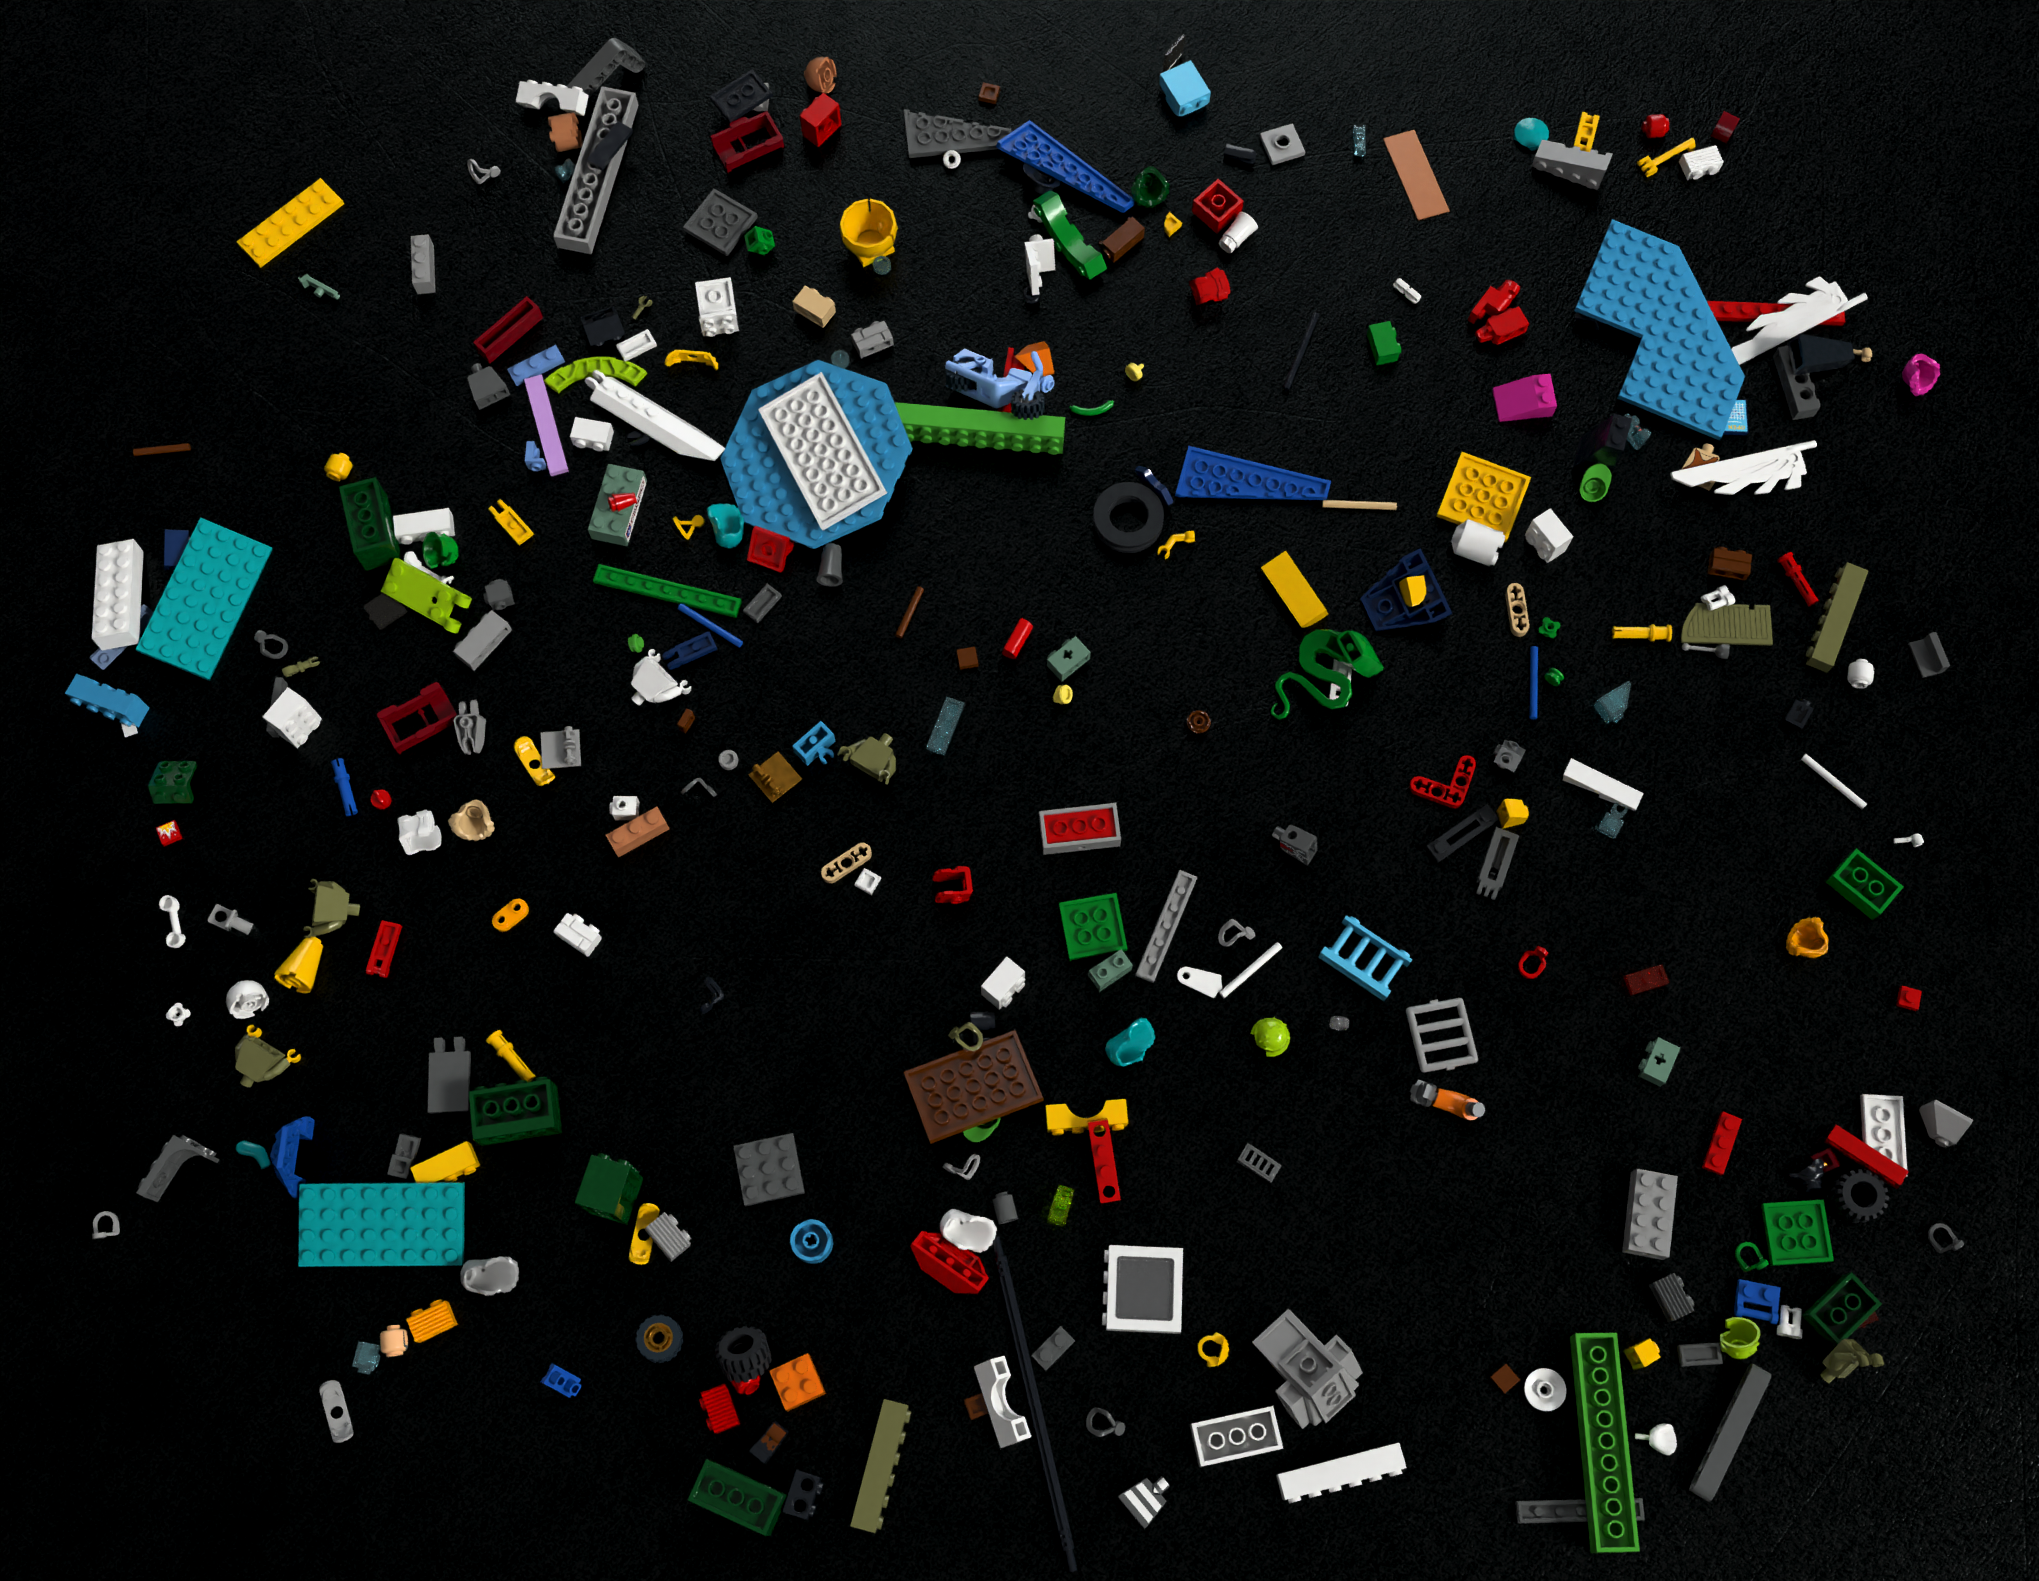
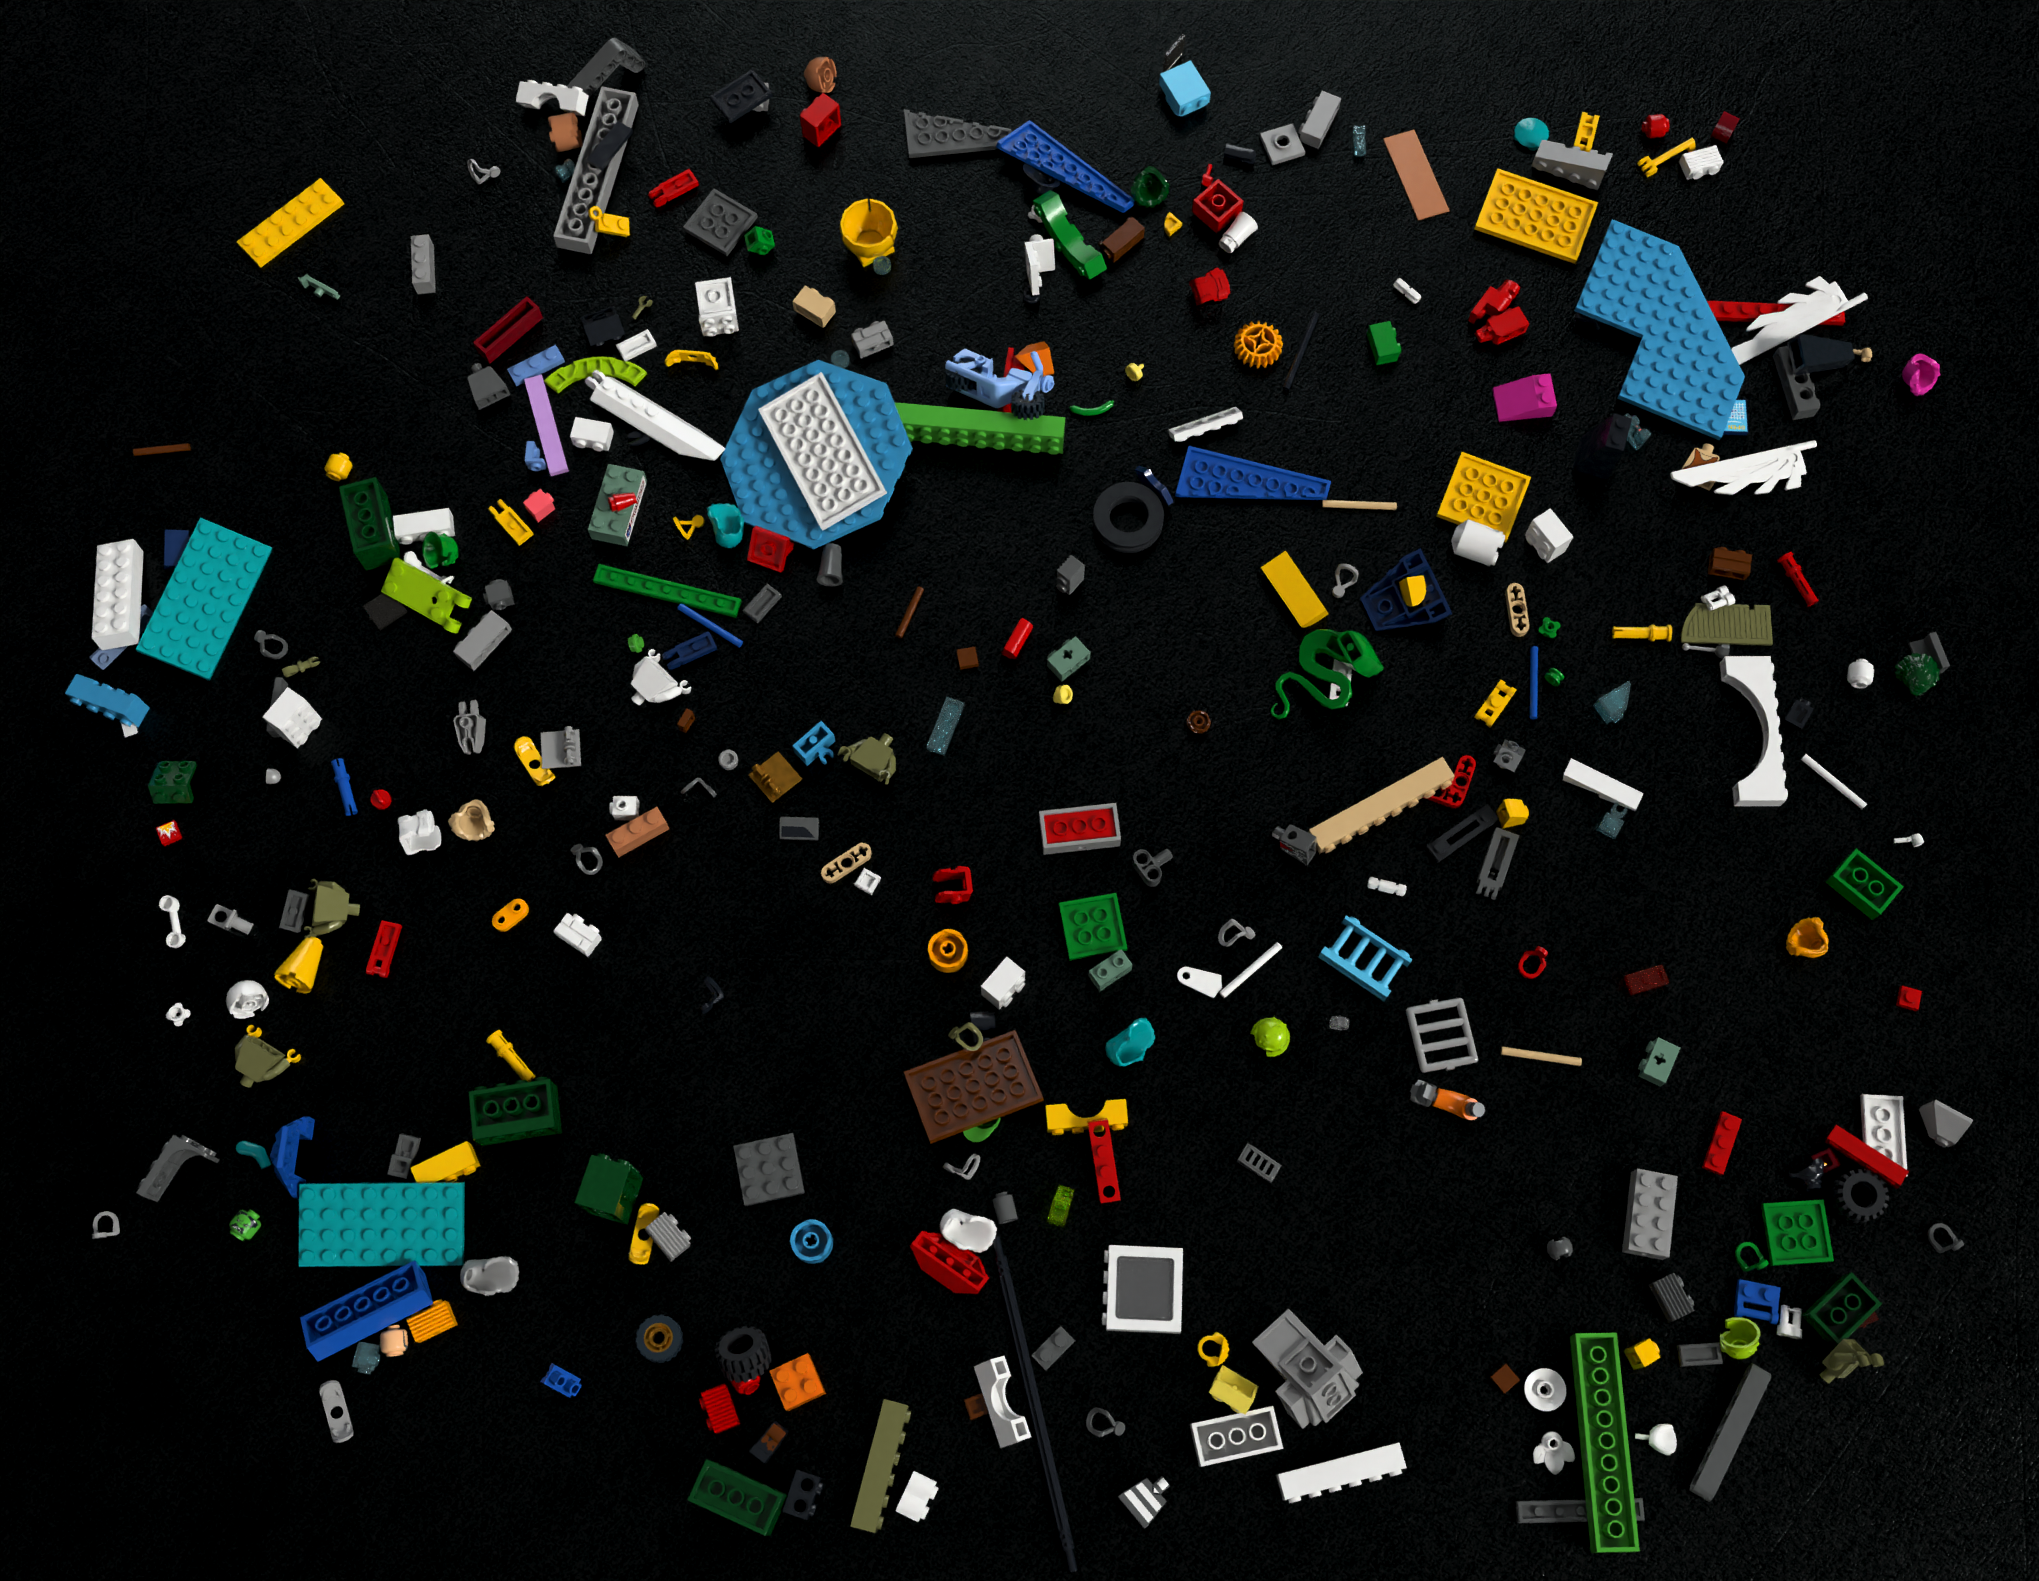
dark red piece [377,682,458,755] -> none
dark grey tile [428,1037,471,1114] -> none
dark red piece [711,111,784,173] -> none
white plate [943,150,961,168] -> none
reddish brown tile [979,82,1000,104] -> none
light grey tile [1135,870,1197,983] -> none
yellow arm [1158,531,1195,559] -> none
bright green cap [1580,463,1611,502] -> none
olive brick [1806,562,1868,673] -> none
none -> bright green head [229,1209,261,1241]
none -> light grey hinge [266,769,281,784]
none -> dark grey hinge [279,890,310,933]
none -> blue brick [300,1260,433,1361]
none -> coral brick [523,489,555,522]
none -> dark grey piece [571,844,602,875]
none -> yellow hinge [588,206,630,237]
none -> red hinge [648,169,699,207]
none -> dark grey slope [780,817,819,840]
none -> white brick [896,1471,939,1522]
none -> light orange brick [928,929,968,973]
none -> dark grey brick [1056,555,1085,595]
none -> dark grey beam [1132,849,1173,887]
none -> white plate [1168,407,1243,442]
none -> red hand [1201,164,1213,187]
none -> light yellow piece [1209,1365,1259,1415]
none -> light orange gear [1234,321,1283,369]
none -> light grey brick [1298,91,1341,149]
none -> tan brick [1308,757,1455,854]
none -> light grey piece [1332,564,1359,598]
none -> white axle [1368,877,1406,896]
none -> yellow plate [1474,168,1598,264]
none -> yellow plate [1474,679,1517,727]
none -> tan bar [1501,1047,1582,1066]
none -> white plate [1533,1431,1575,1475]
none -> dark grey piece [1547,1237,1573,1260]
none -> white arch [1720,656,1788,806]
none -> dark green hair [1895,653,1940,696]

